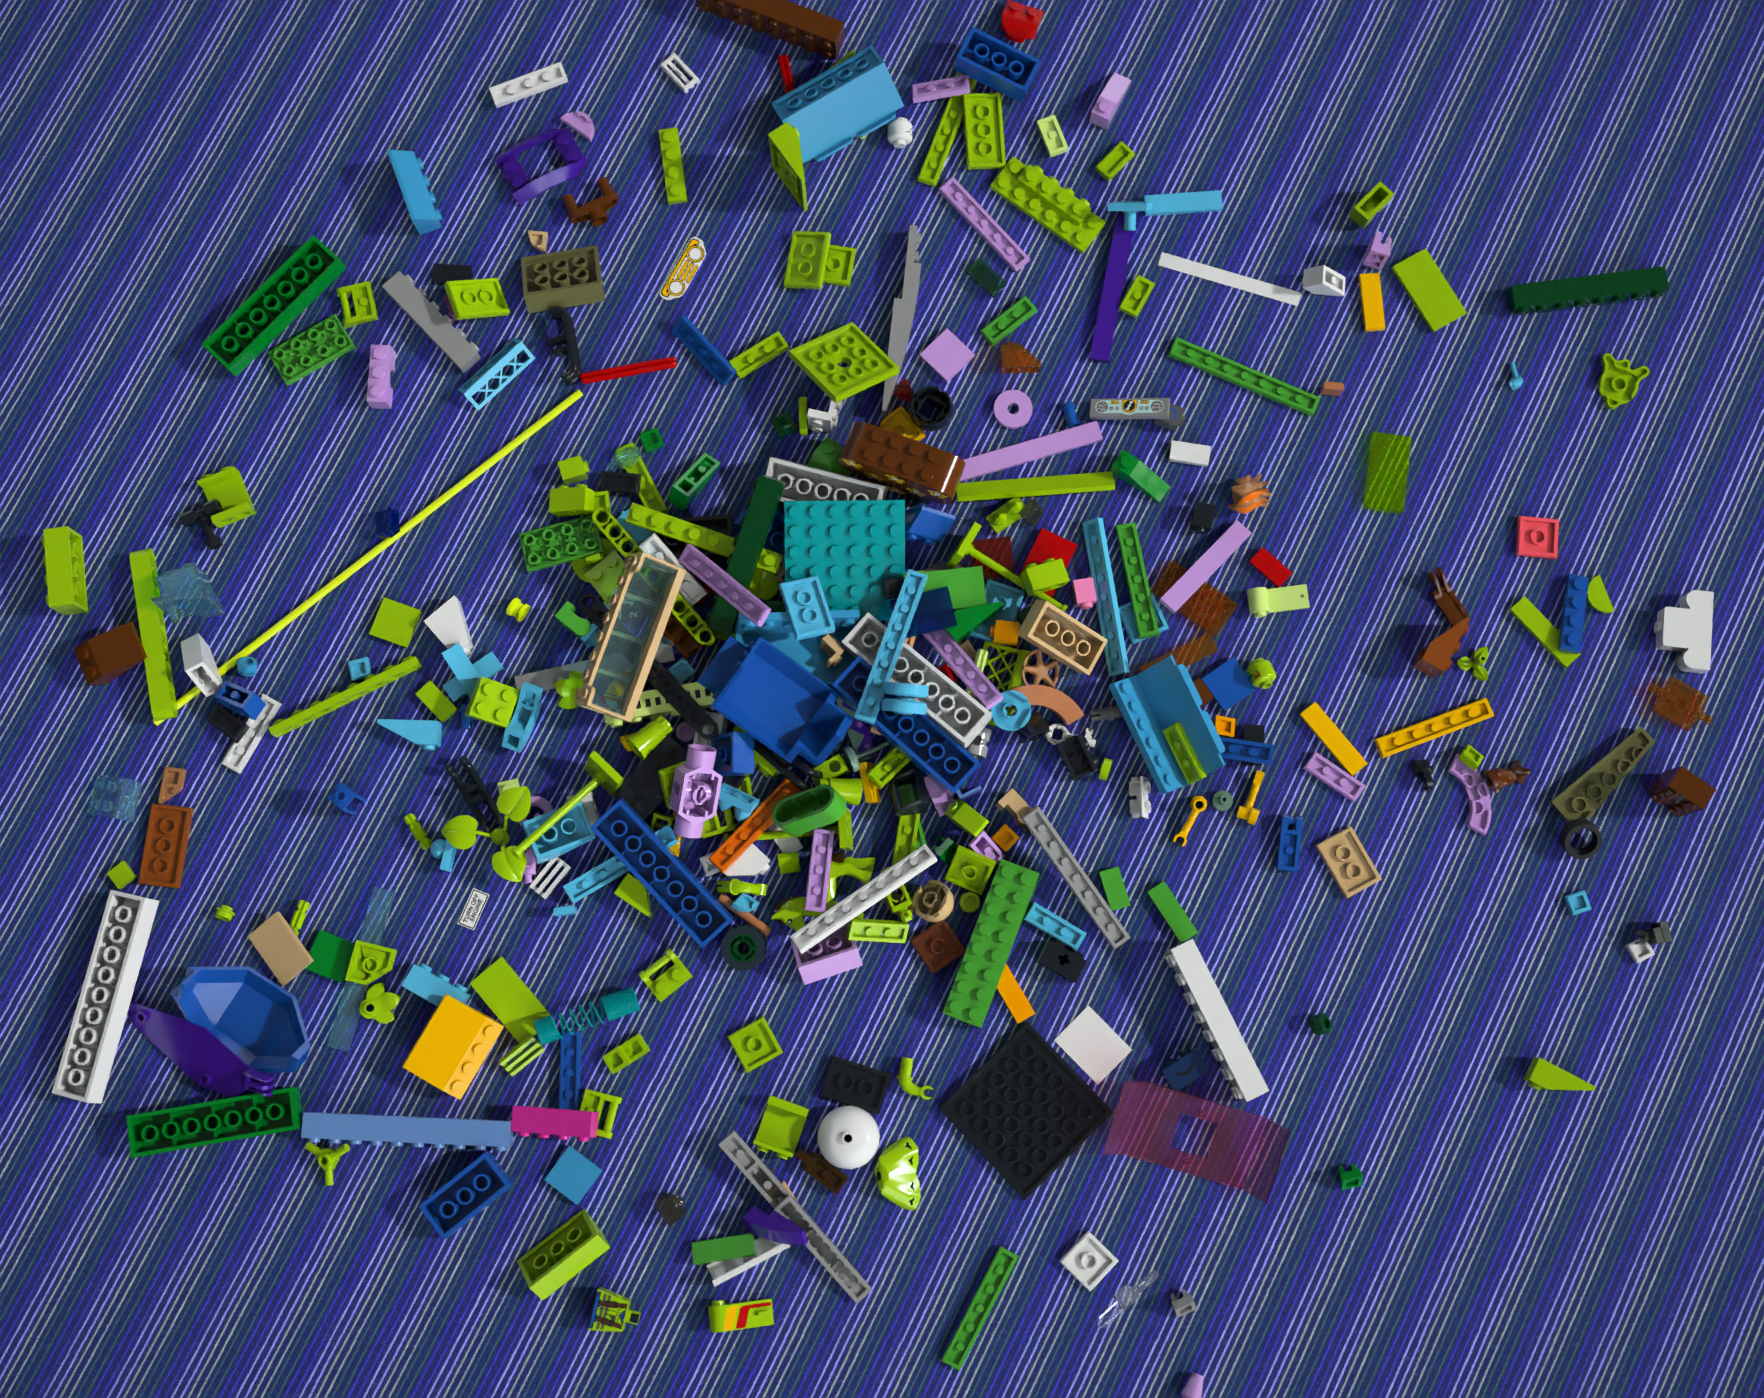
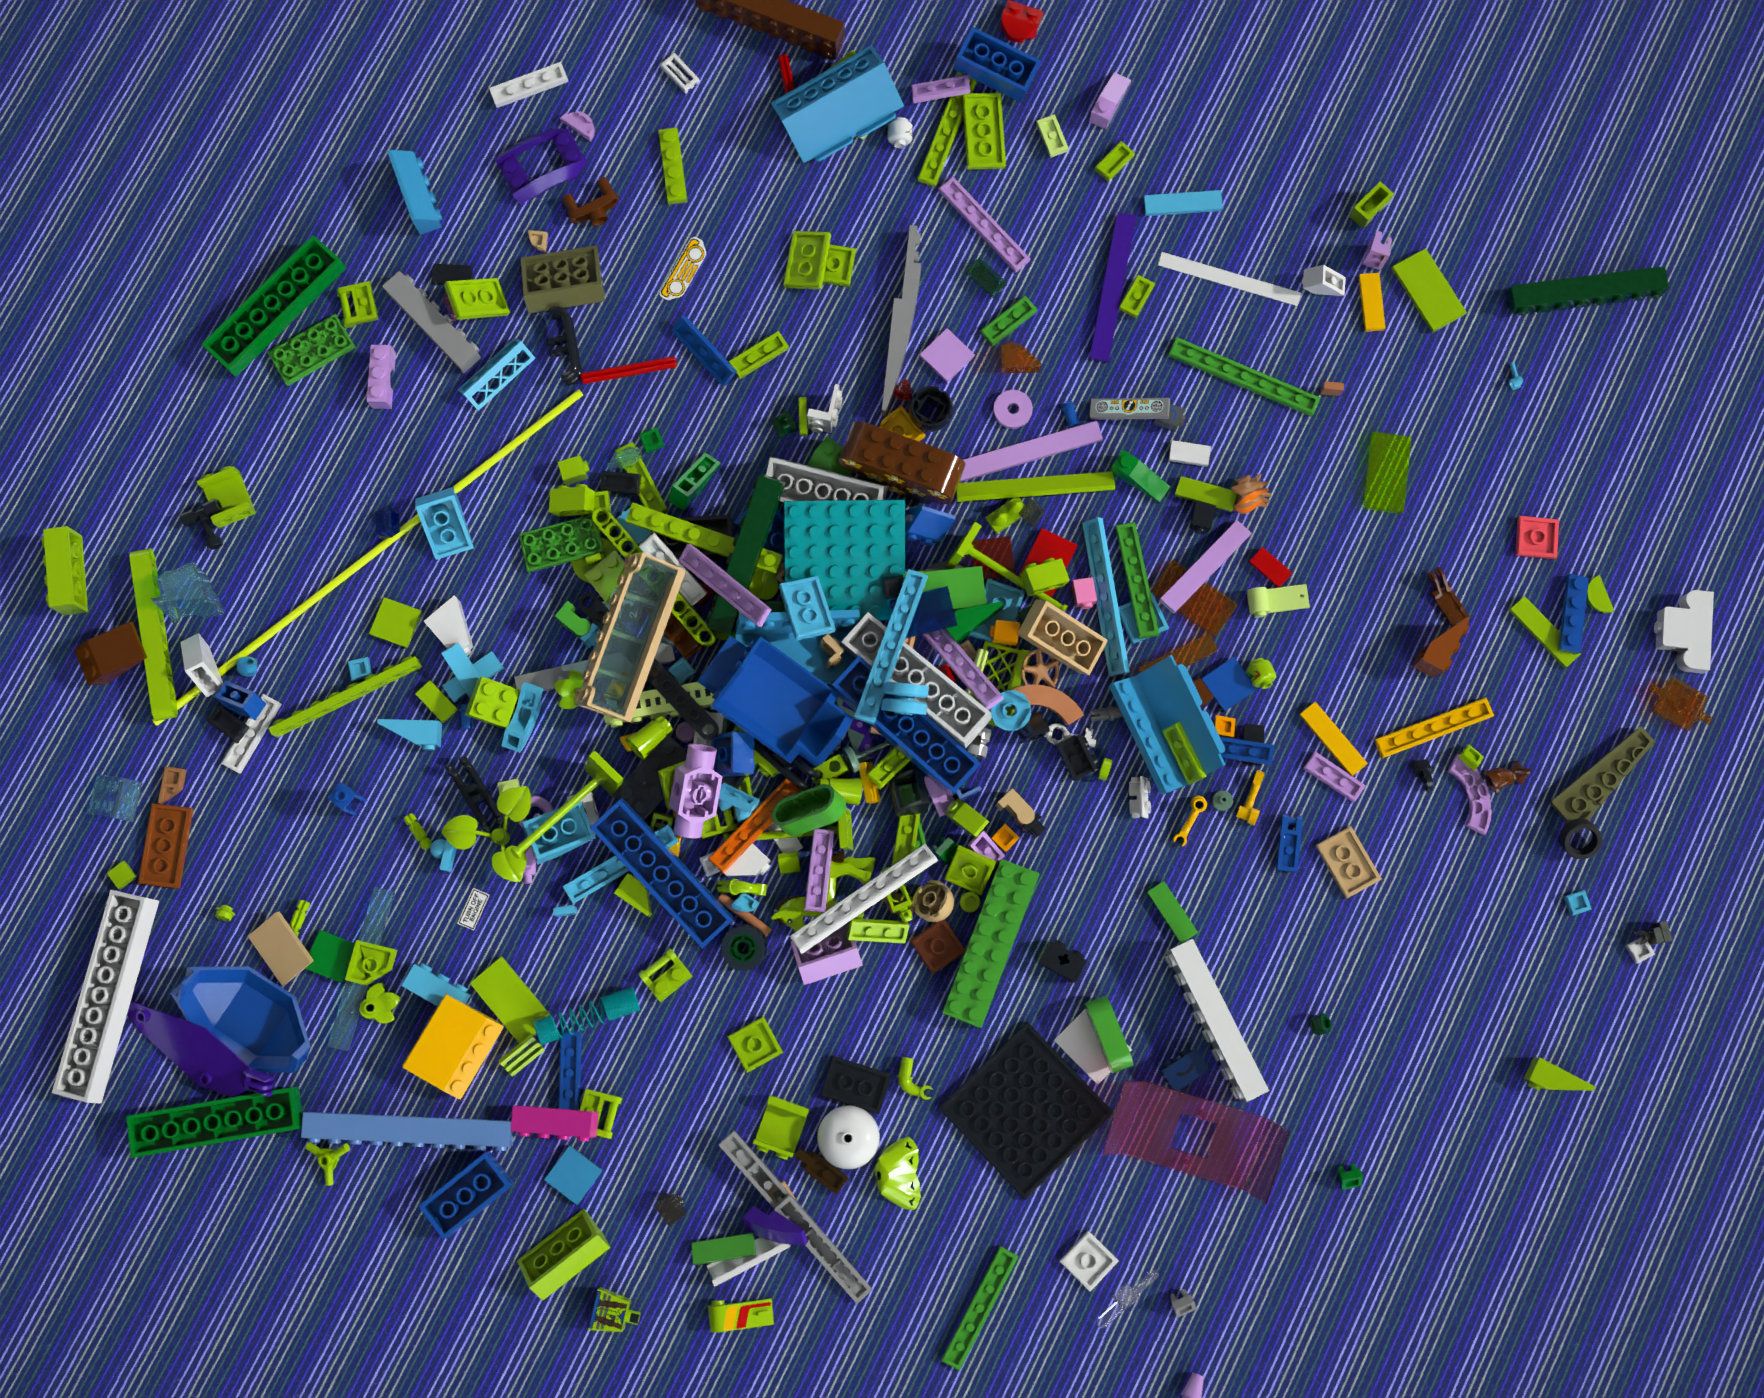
neon yellow wheel [506,597,531,623] -> none
white tile [529,857,572,899] -> none
lime slope [602,1033,651,1074] -> none
lime slope [768,121,808,212] -> none
lime piece [789,322,900,403] -> none
lime plate [990,157,1106,254] -> none
light orange tile [997,964,1036,1024] -> none
light grey tile [1020,805,1131,950] -> none
medium azure tile [1023,902,1087,951] -> none
bright green tile [1099,866,1131,911] -> none
medium azure tile [1108,201,1153,230] -> none
lime plant [1457,646,1488,681] -> none
lime tile [1598,353,1650,410] -> none
reddish brown brick [1647,766,1717,817] -> none
none -> medium azure slope [415,487,474,560]
none -> bright green plant [1084,995,1134,1074]
none -> lime tile [1175,476,1238,512]

